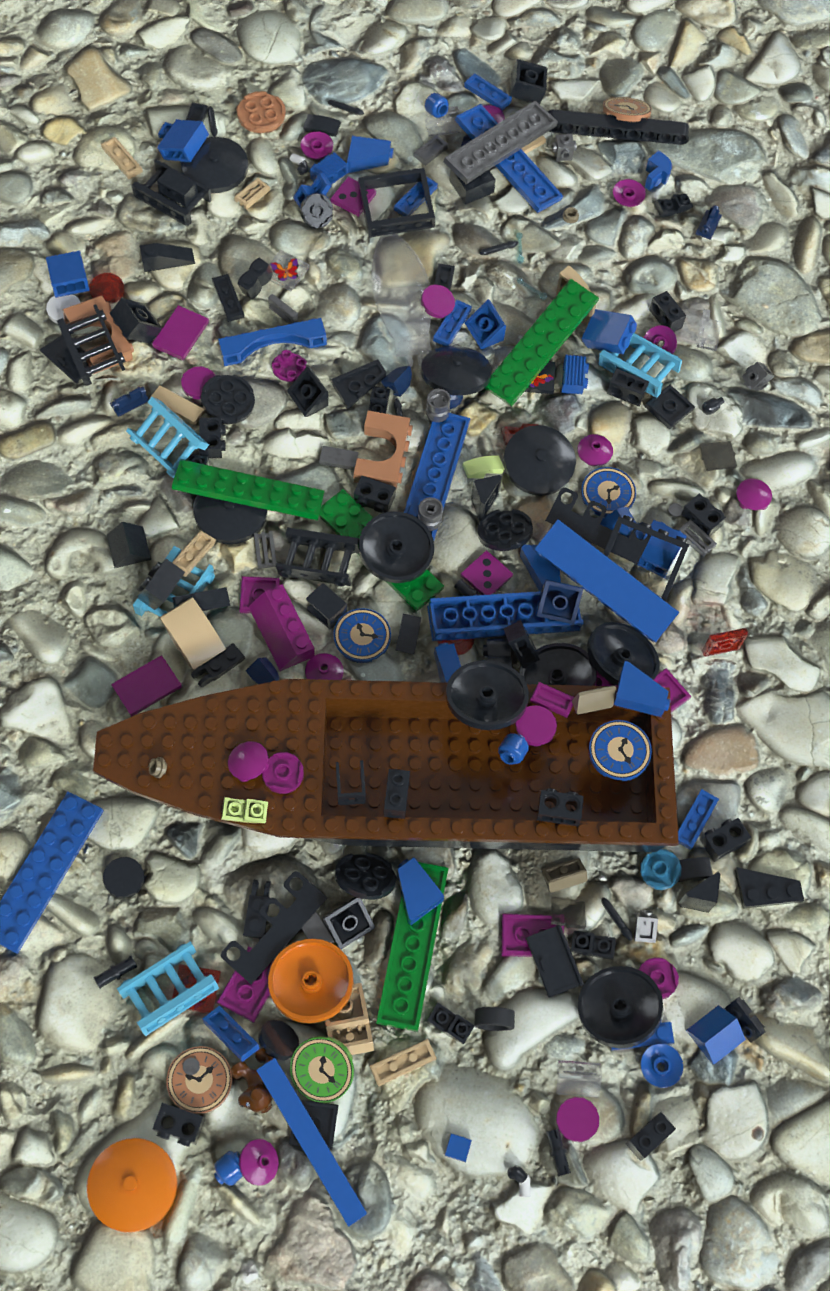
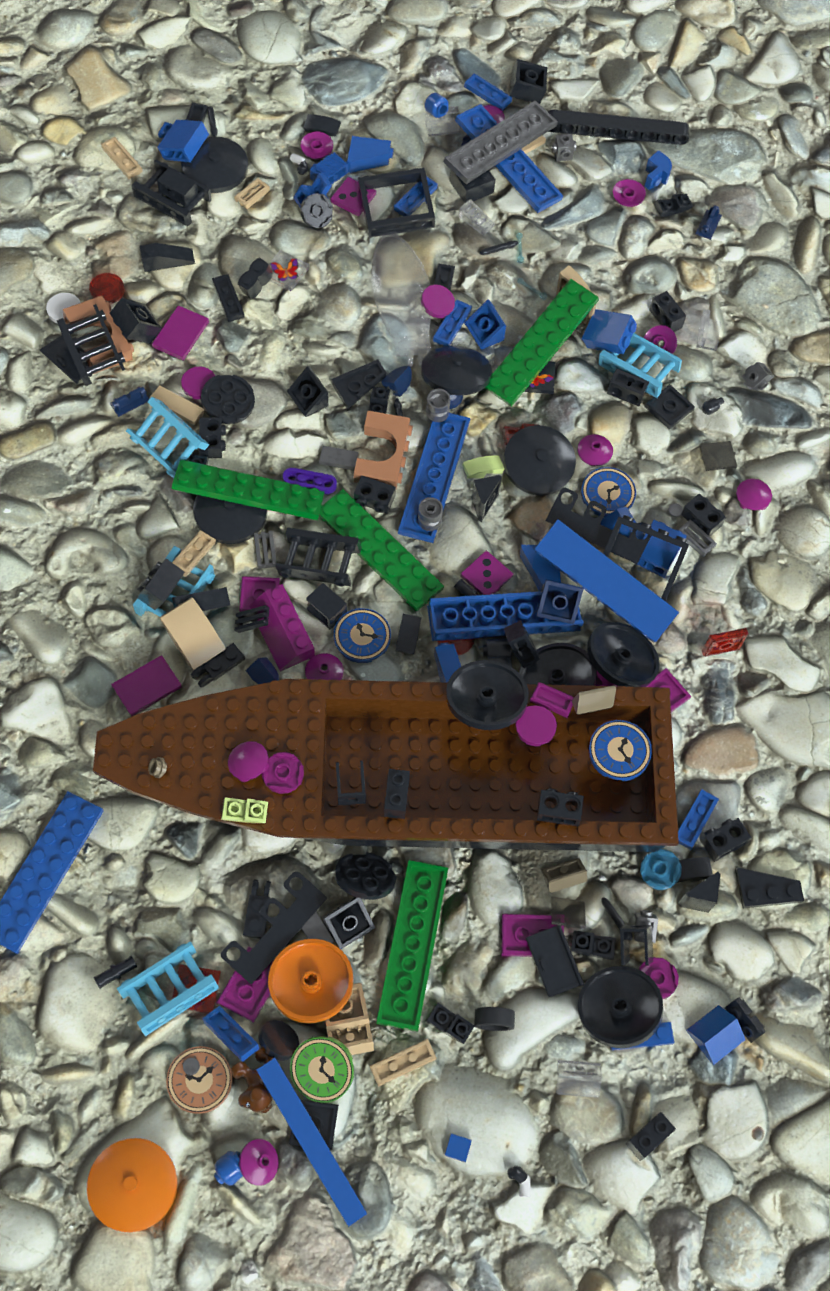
blue brick [46,250,90,298] -> none
black tile [103,857,145,898] -> none
black slope [107,522,151,568] -> none
black brick [153,1103,205,1147] -> none
blue arch [218,318,327,366] -> none
nougat tile [237,91,286,133] -> none
flat silver tile [268,294,298,324] -> none
magenta dish [272,350,307,382] -> none
black piece [327,100,364,115] -> none
black dish [359,511,434,583] -> none
blue slope [397,858,444,926] -> none
flat silver tile [414,135,448,166] -> none
black tile [478,509,533,551] -> none
blue head [498,733,529,765] -> none
black pin [546,1128,571,1177] -> none
magenta tile [556,1097,599,1143] -> none
blue brick [561,354,589,394] -> none
dark tan plate [562,207,579,224] -> none
nougat tile [603,97,652,122] -> none
blue slope [613,661,671,717] -> none
blue dish [640,1044,684,1088] -> none
none -> black tile [234,605,269,633]
none -> dark purple plate [283,468,337,494]
none -> clear slope [459,200,495,235]
none -> black piece [620,925,653,966]

